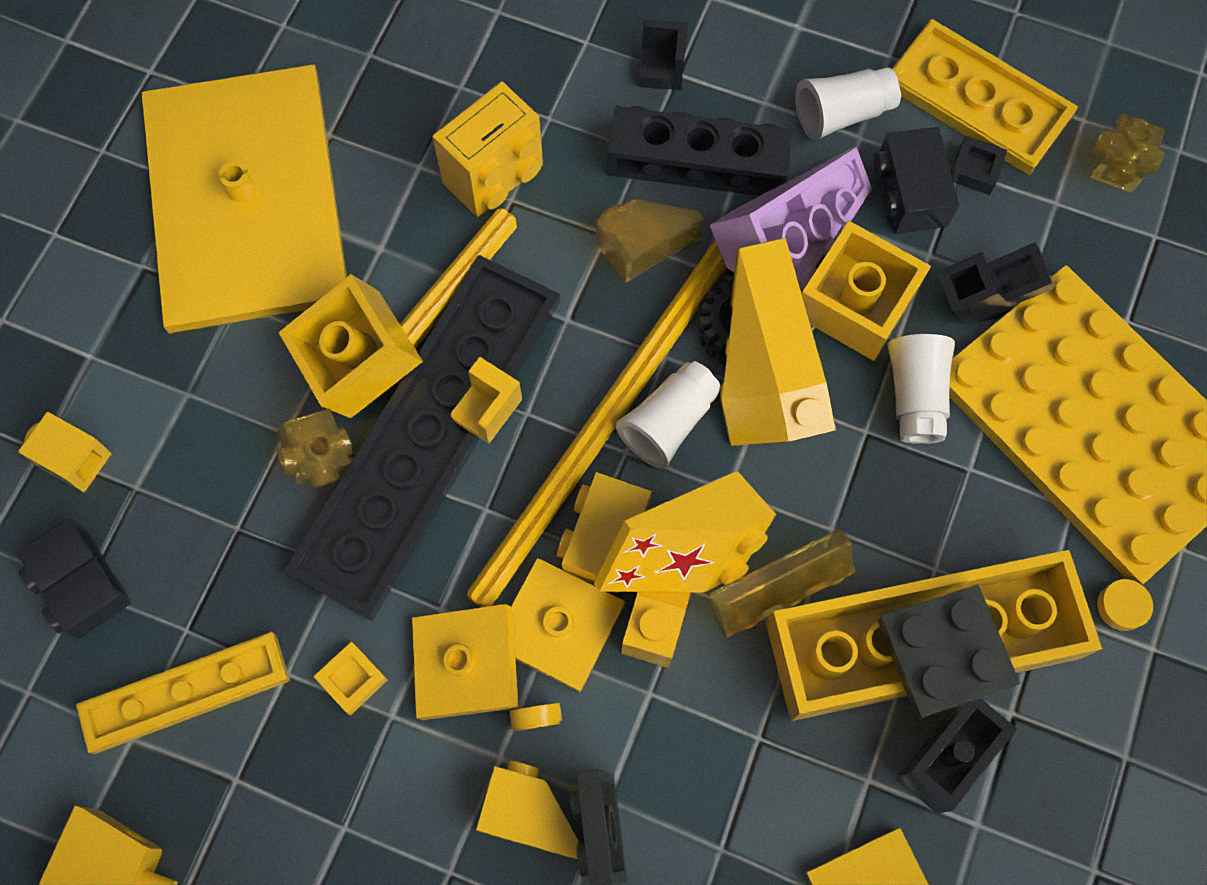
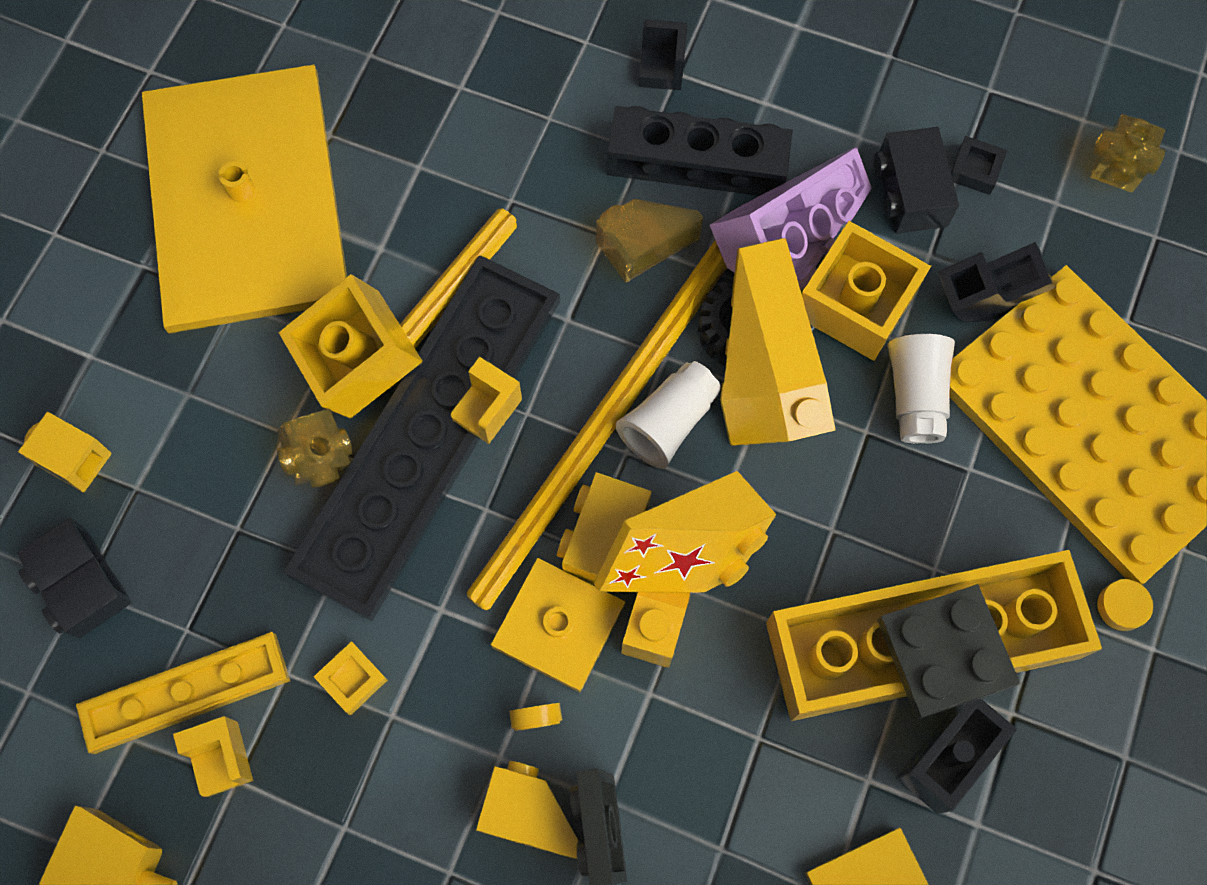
yellow plate [412,604,519,720] -> none
yellow brick [432,81,543,218] -> none
clear yellow plate [709,528,856,638] -> none
white plant [795,68,901,141] -> none
yellow tile [892,19,1078,175] -> none
none -> yellow panel [173,716,253,797]

